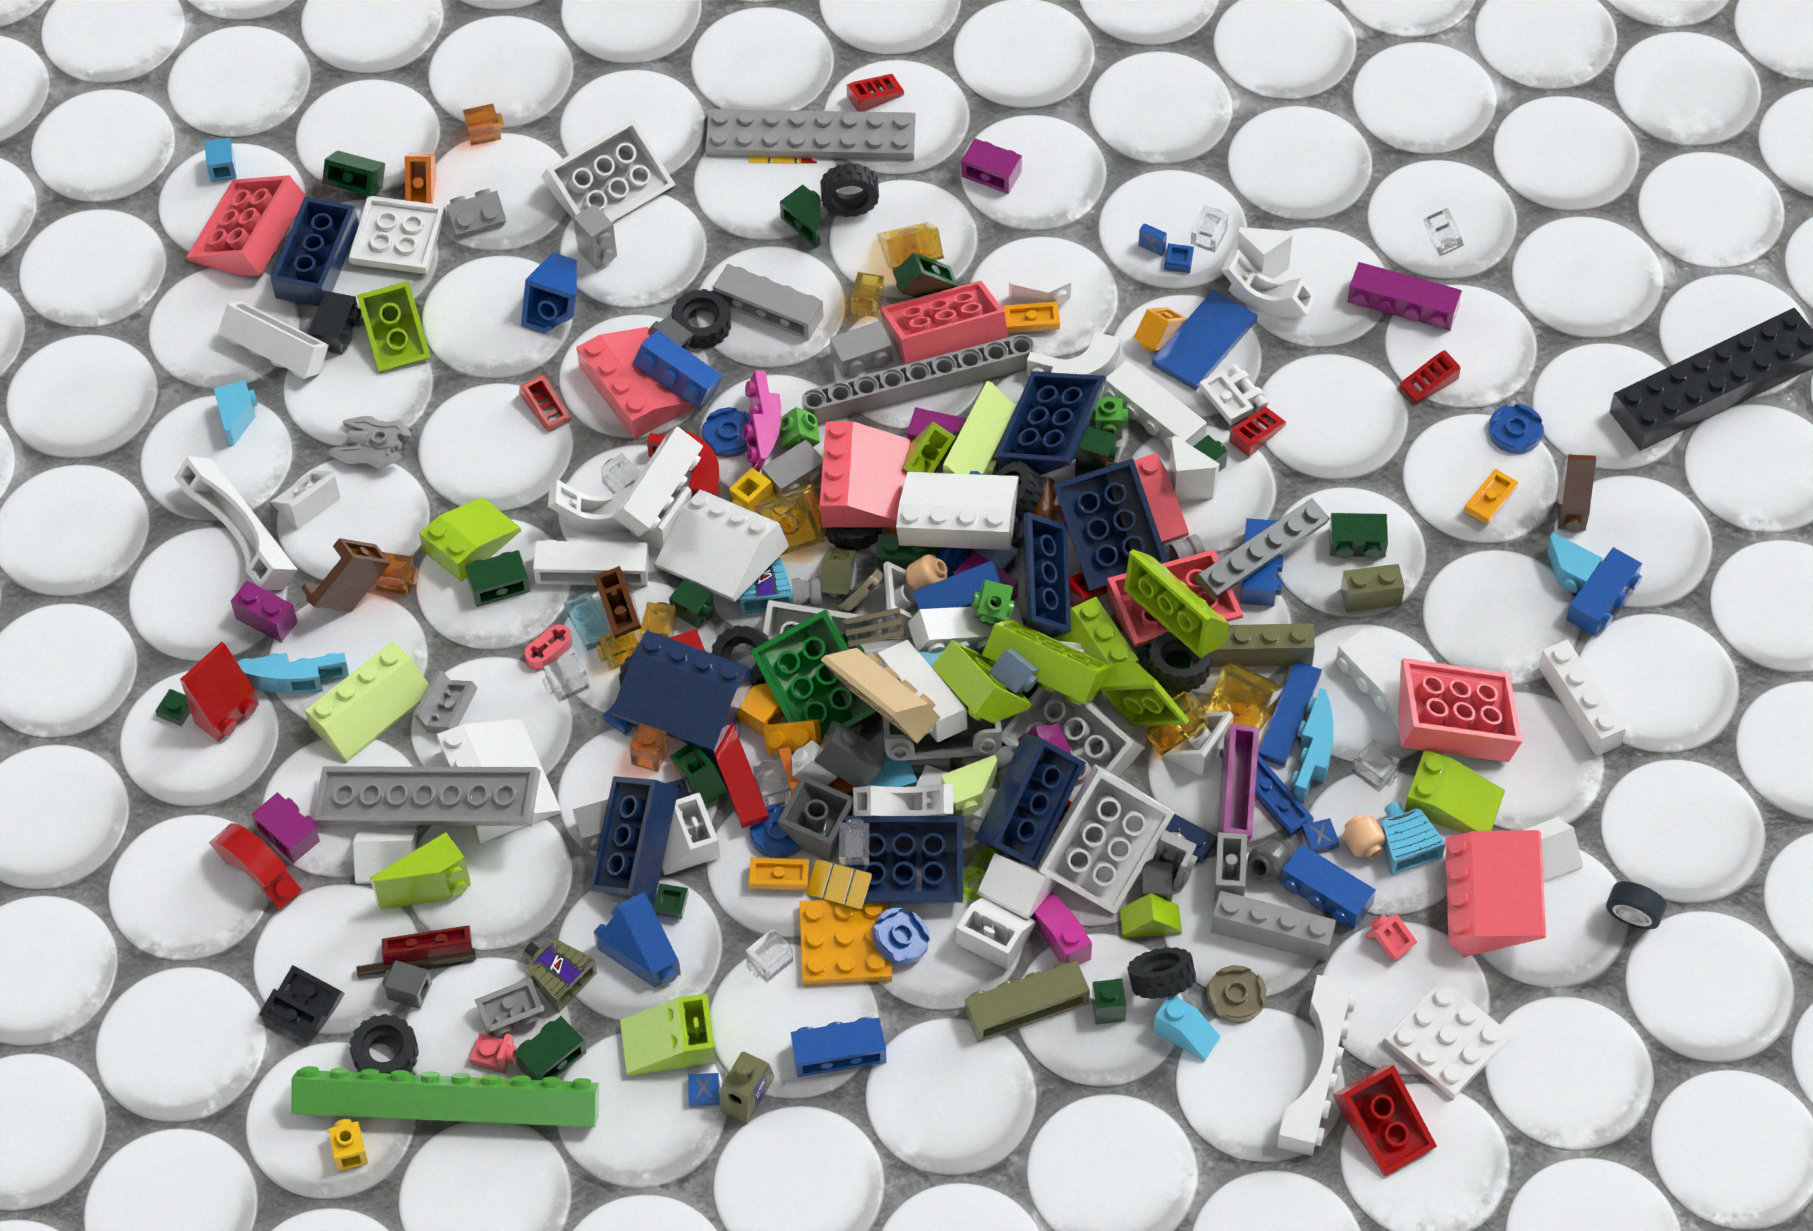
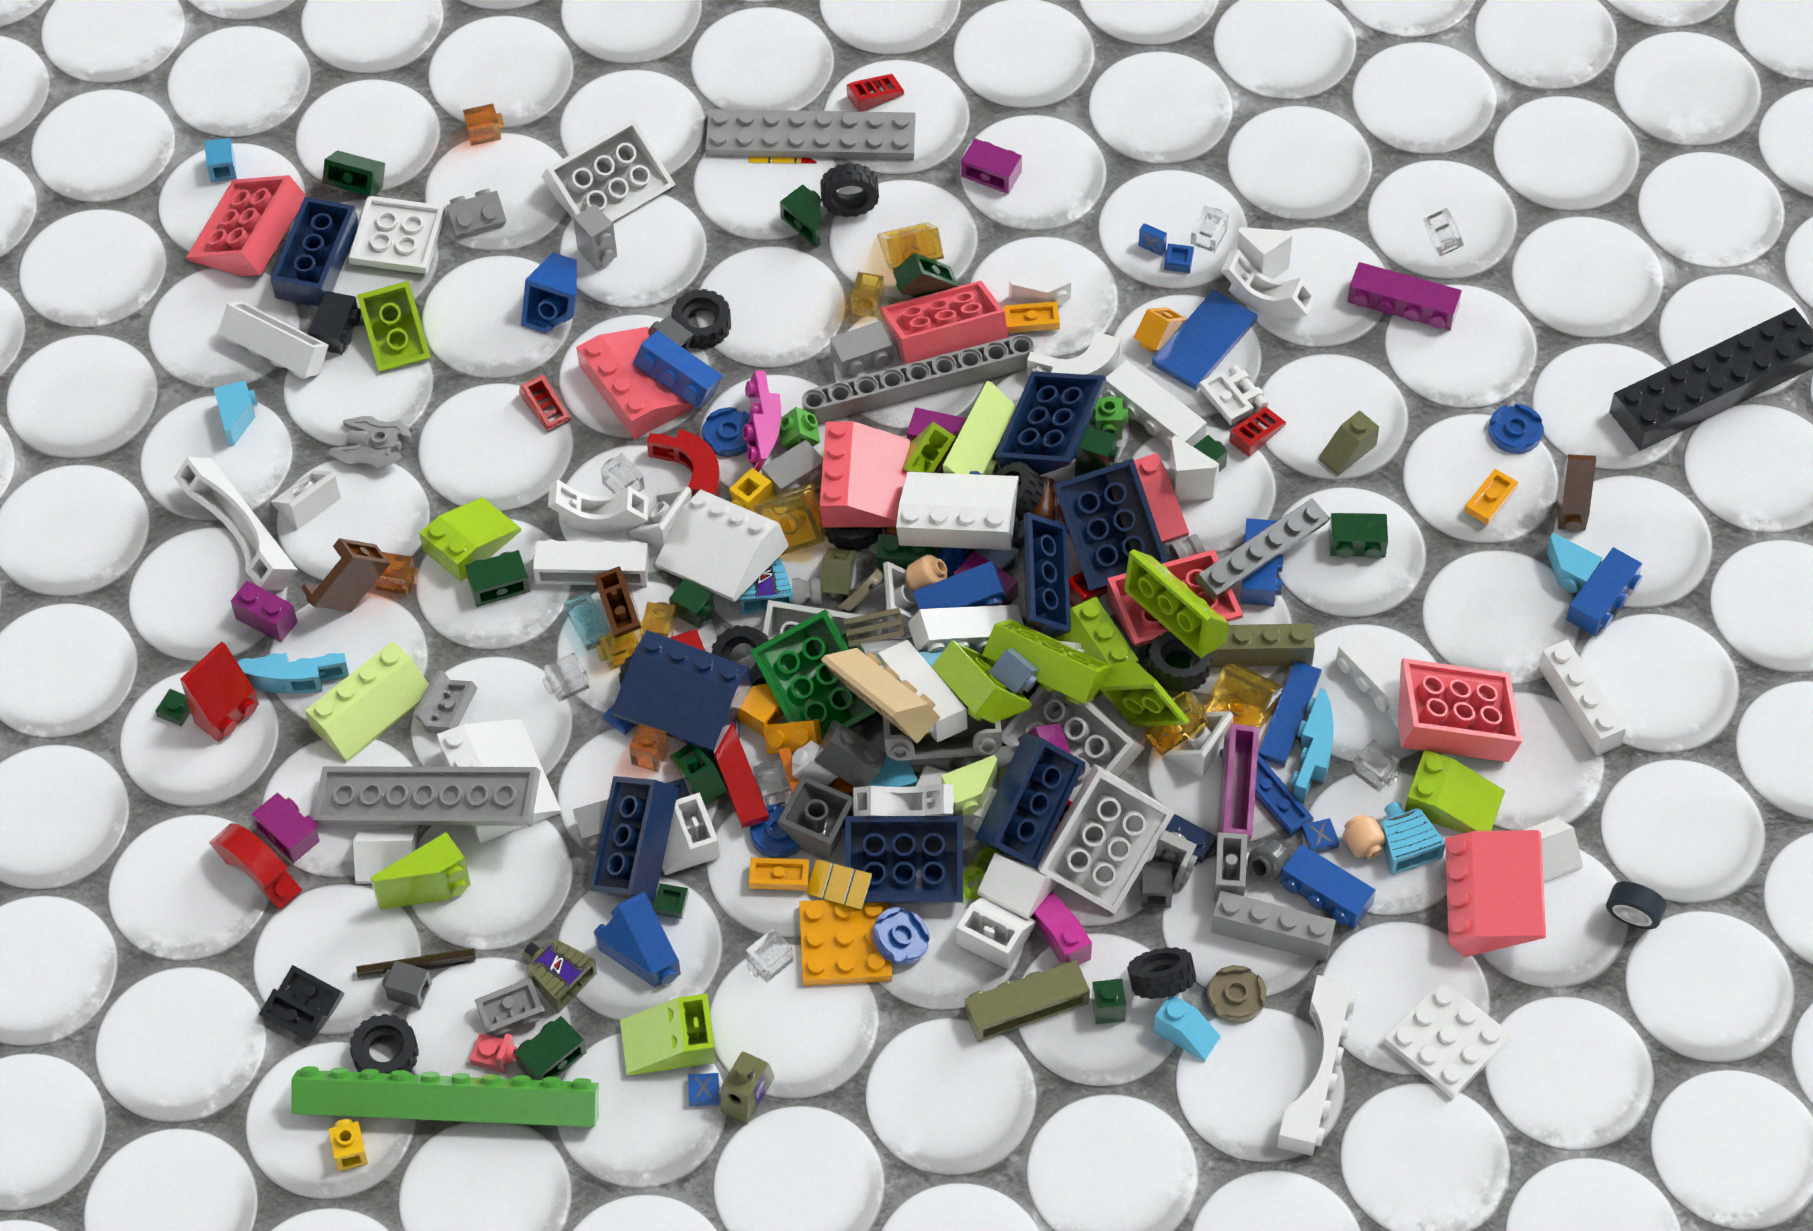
dark red tile [381,925,473,965] -> none
orange slope [405,153,436,204] -> none
coral beam [525,624,572,670] -> none
white brick [612,426,703,537] -> none
light grey brick [713,264,824,340] -> none
blue brick [790,1017,887,1077] -> none
clear brick [839,819,870,865] -> none
bright green brick [971,580,1014,626] -> none
lime slope [1120,893,1182,938] -> none
red slope [1332,1065,1437,1176] -> none
olive brick [1341,564,1405,612] -> none
coral bracket [1365,913,1417,961] -> none
red slope [1399,350,1461,404] -> none
none -> olive slope [1319,410,1379,476]

